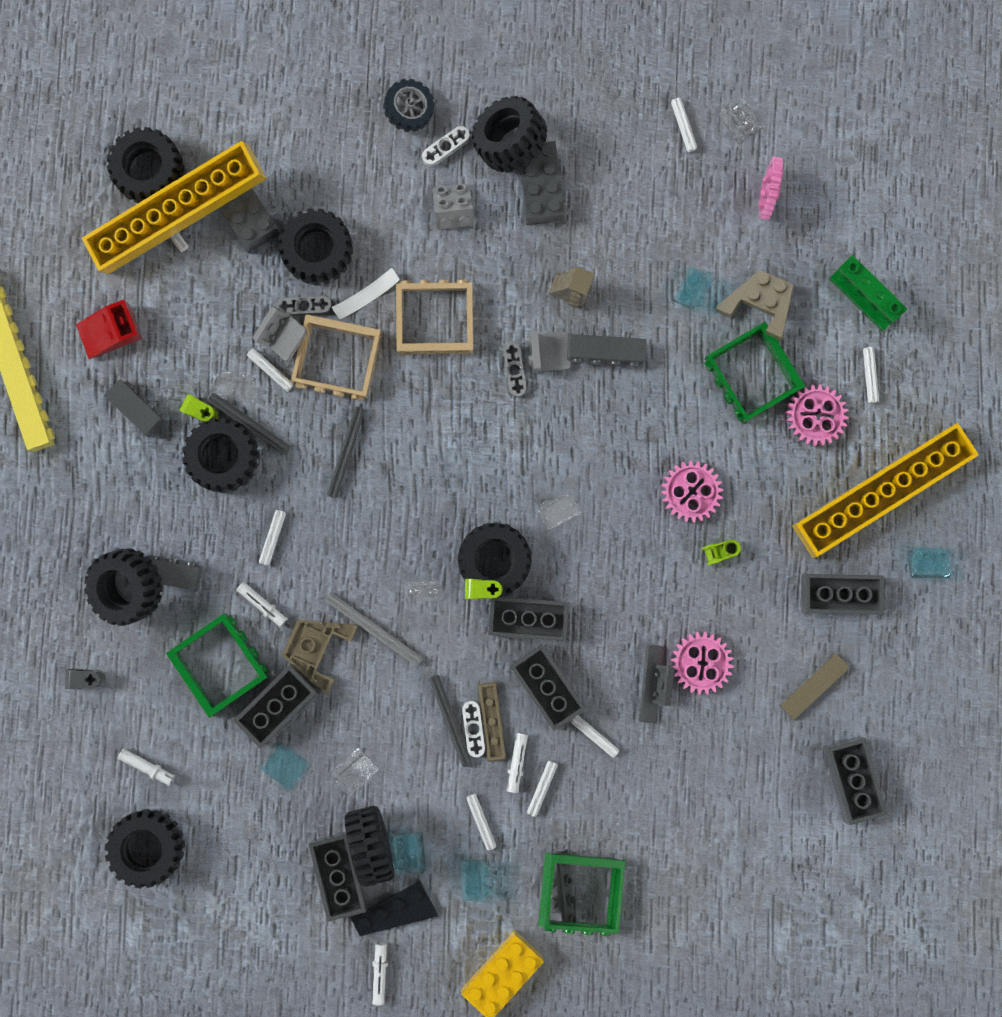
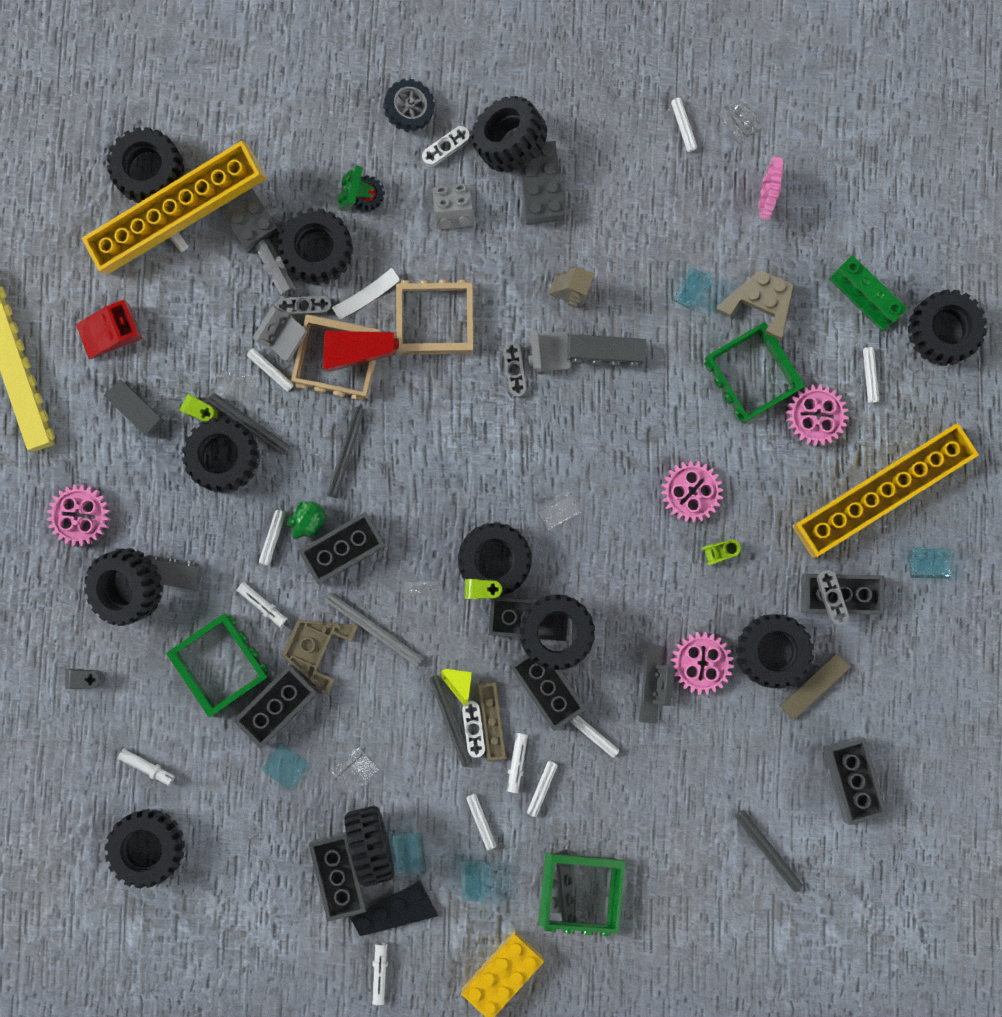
none -> bright pink gear [47,484,111,547]
none -> light grey piece [255,238,296,296]
none -> green animal [287,501,326,540]
none -> dark grey brick [298,512,387,585]
none -> red slope [323,331,399,372]
none -> plate [337,165,385,212]
none -> neon yellow slope [441,669,472,707]
none -> black tyre [519,594,595,670]
none -> dark grey axle [735,810,803,893]
none -> black tyre [736,614,814,689]
none -> light grey beam [817,570,849,625]
none -> black tyre [908,289,987,366]

